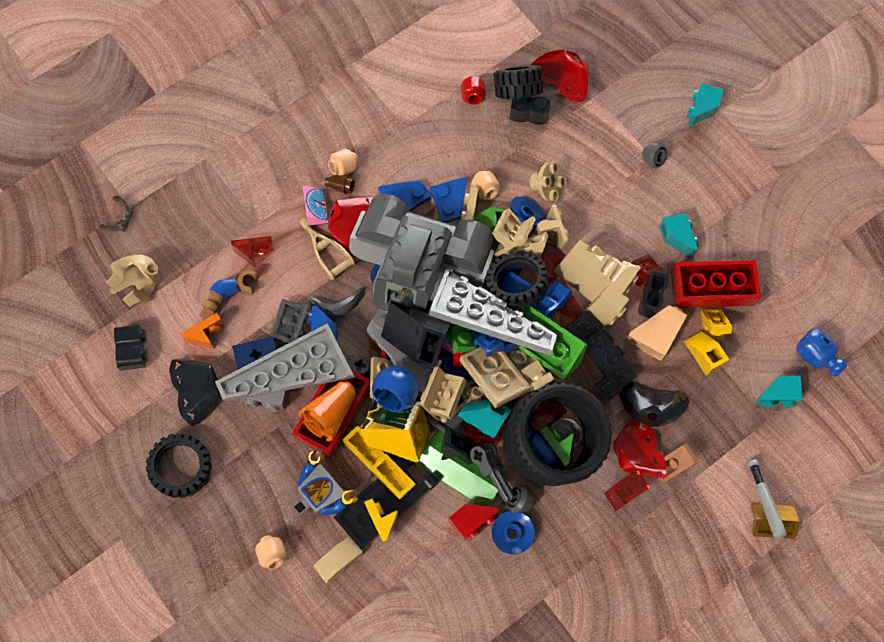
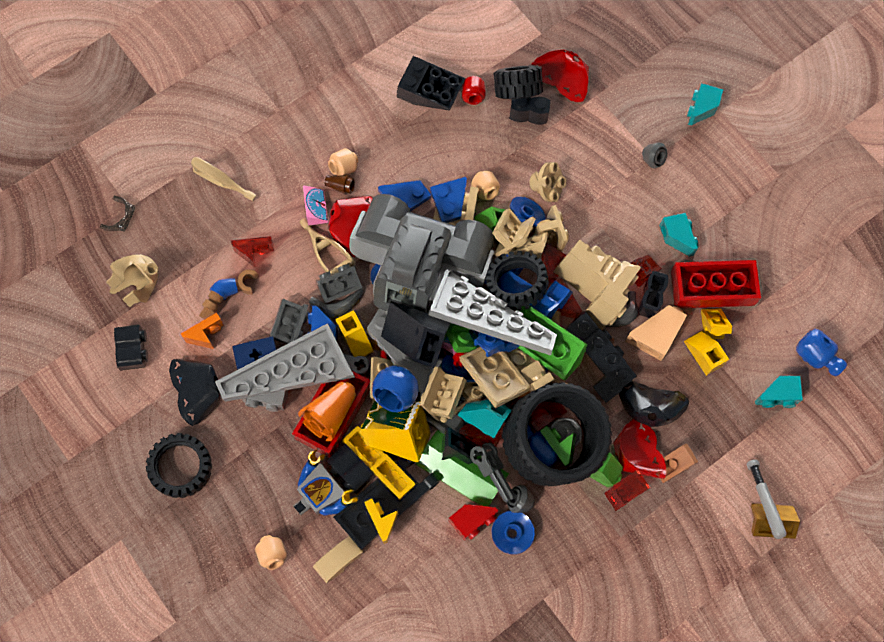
none -> tan piece [191,157,256,201]
none -> dark grey bracket [316,263,363,303]
none -> black brick [327,444,375,494]
none -> yellow slope [335,310,374,357]
none -> black slope [397,56,465,111]
none -> bright green slope [590,453,623,487]
none -> dark grey piece [606,291,639,327]

